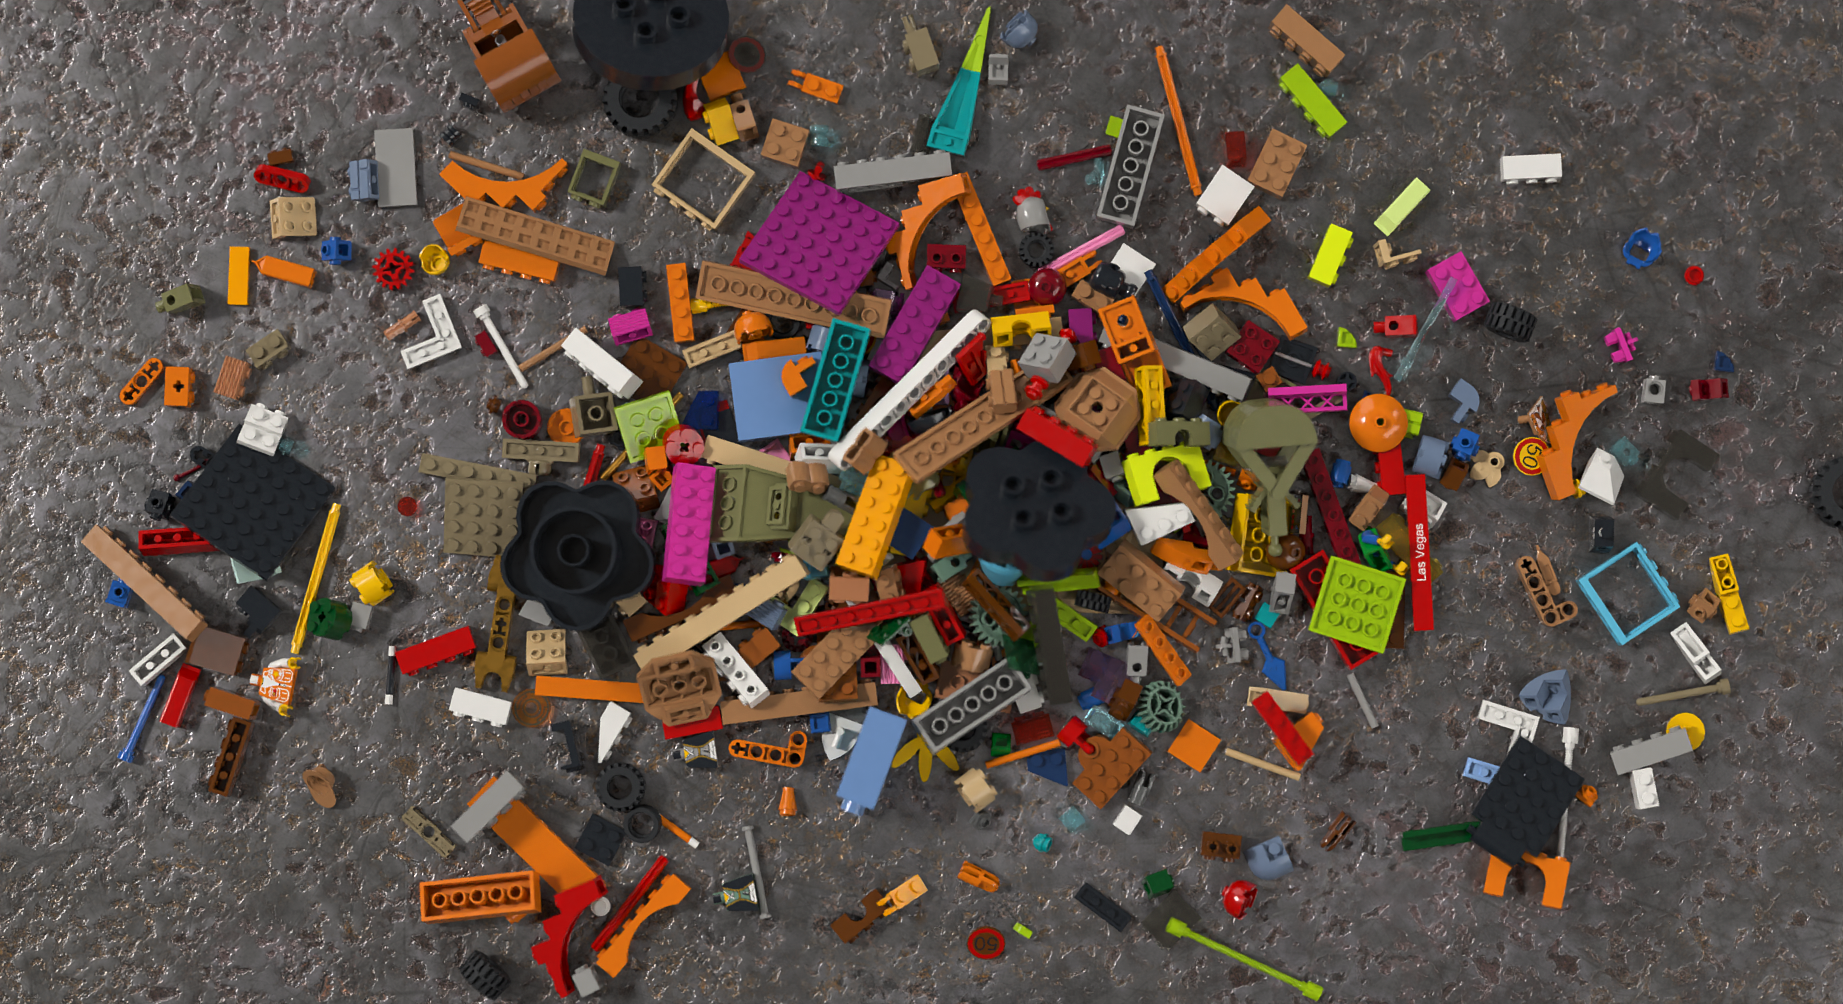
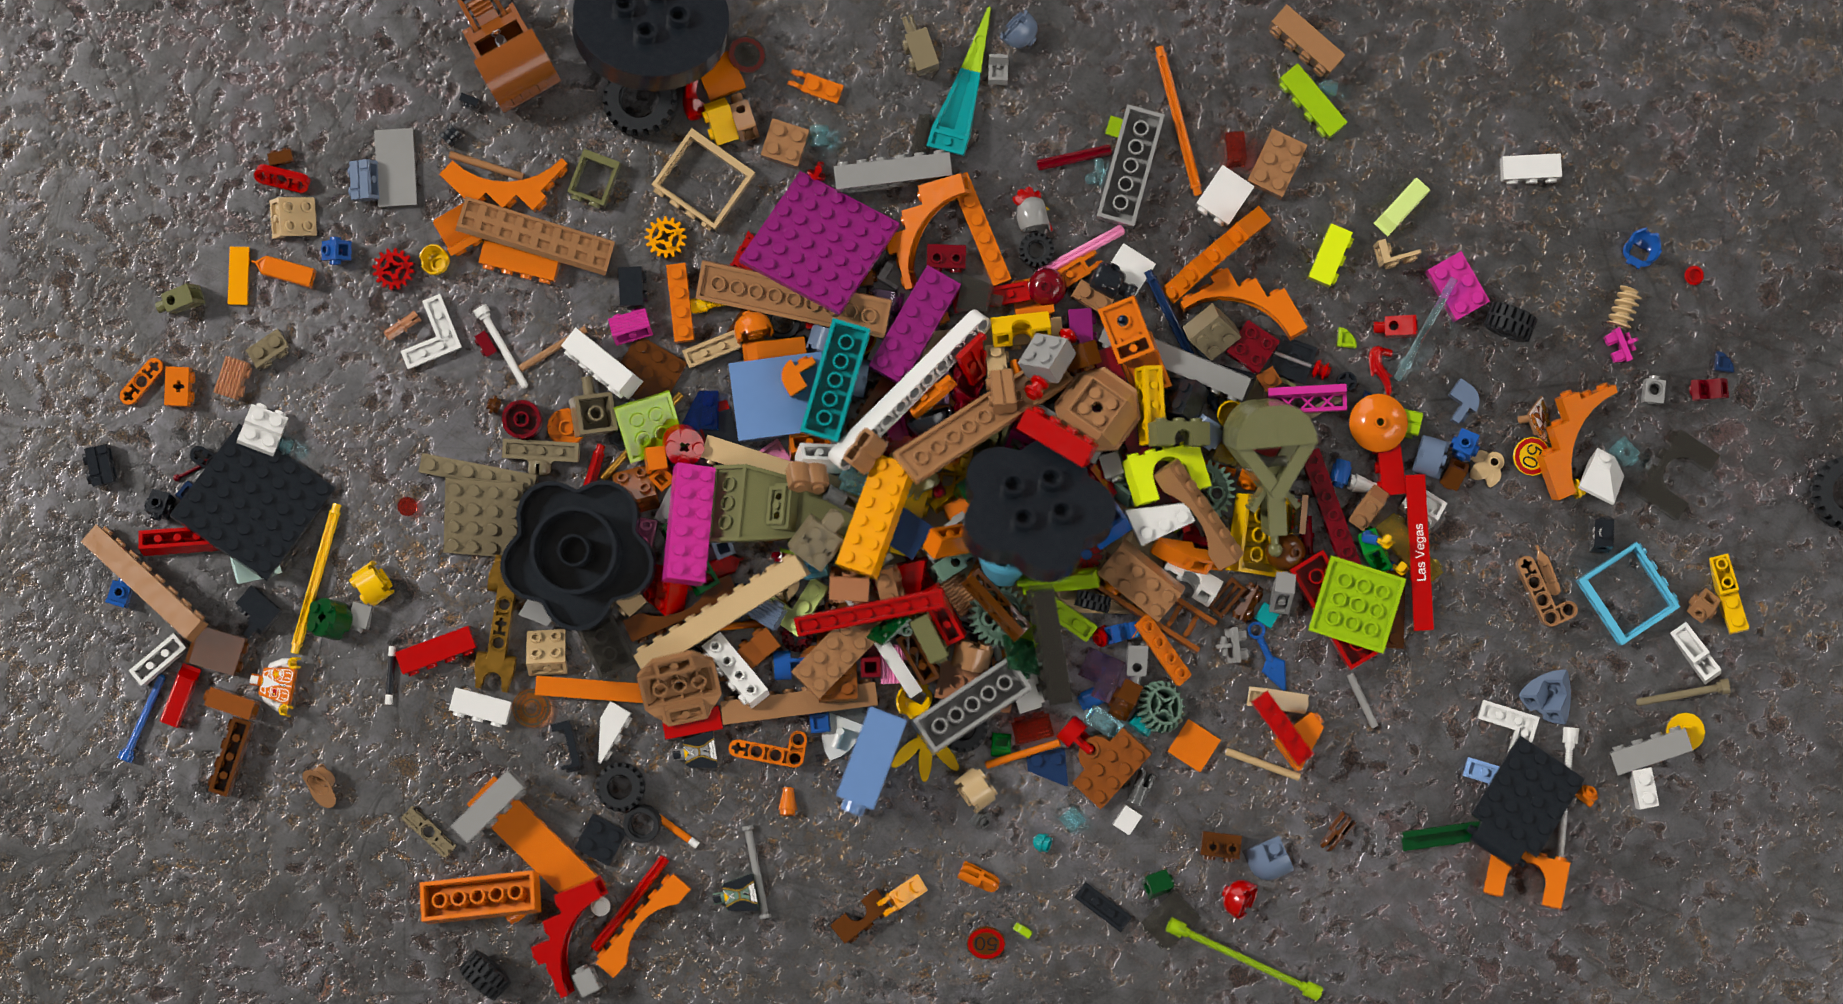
none -> black brick [82,444,118,488]
none -> light orange gear [645,216,687,259]
none -> tan piece [1607,285,1642,328]

